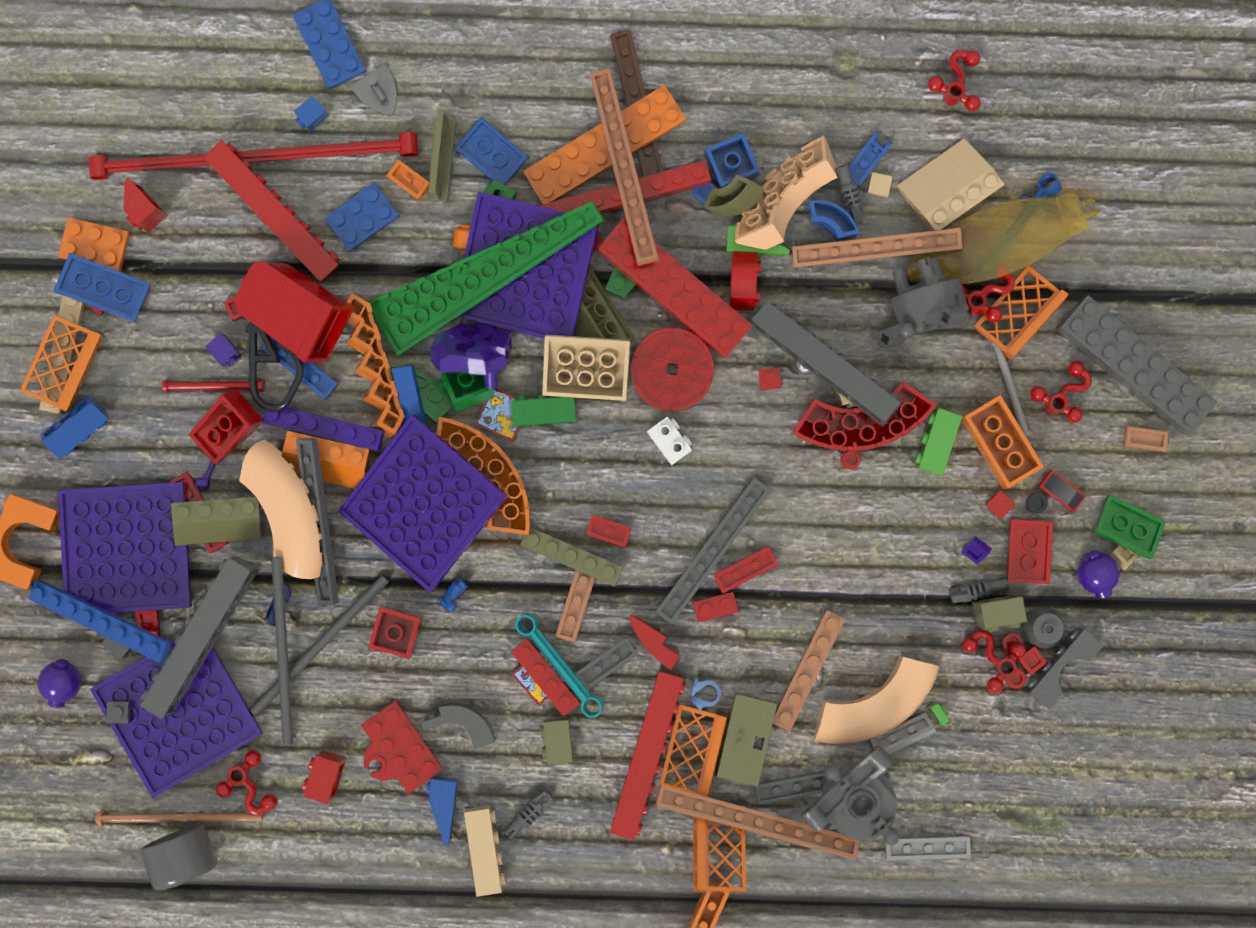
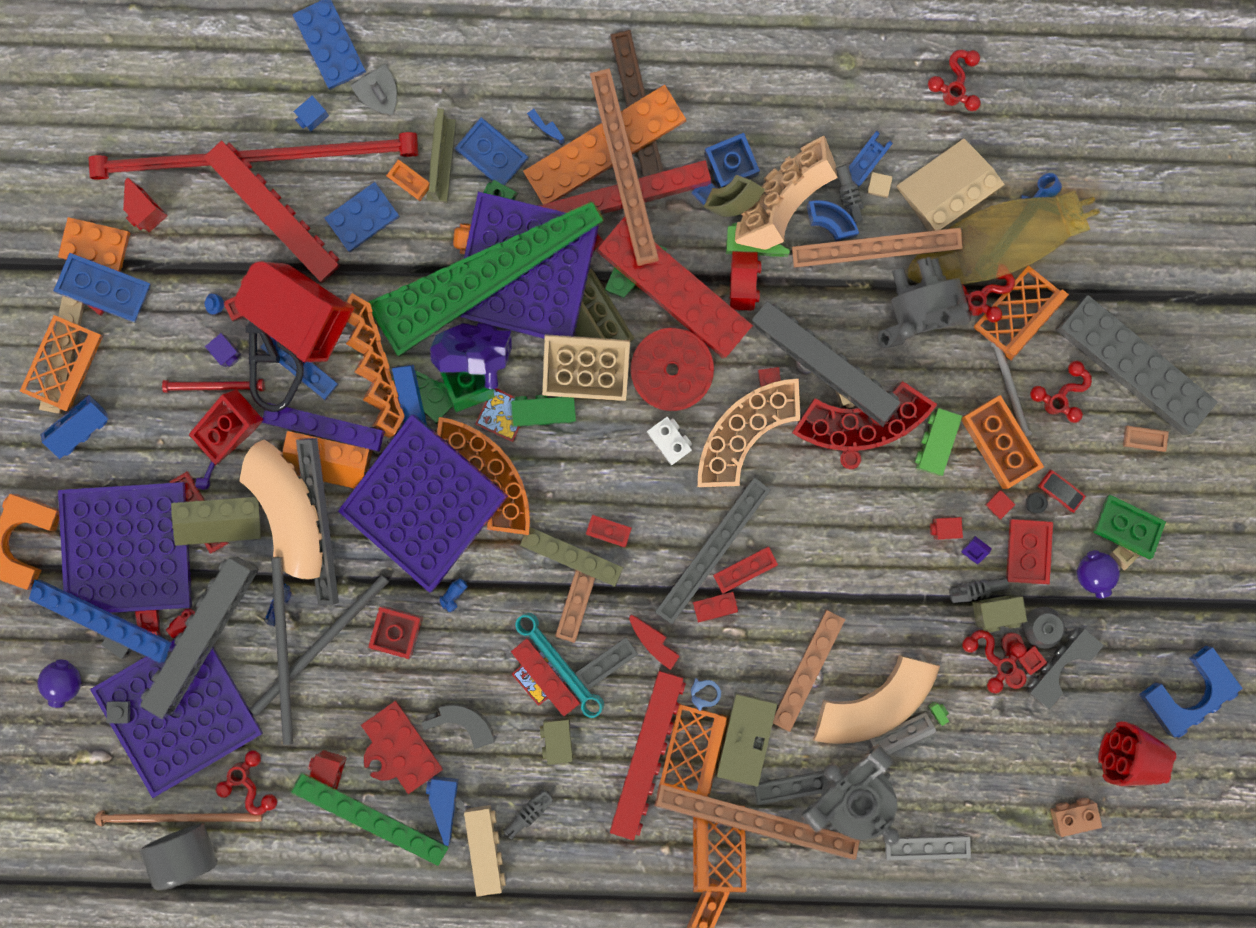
none -> red arm [166,608,195,639]
none -> blue plate [205,294,224,314]
none -> green plate [291,772,449,866]
none -> blue slope [527,109,565,145]
none -> light nougat brick [697,379,800,487]
none -> red brick [930,517,963,540]
none -> nougat brick [1050,798,1102,837]
none -> red cone [1098,721,1176,786]
none -> blue arch [1139,646,1243,738]

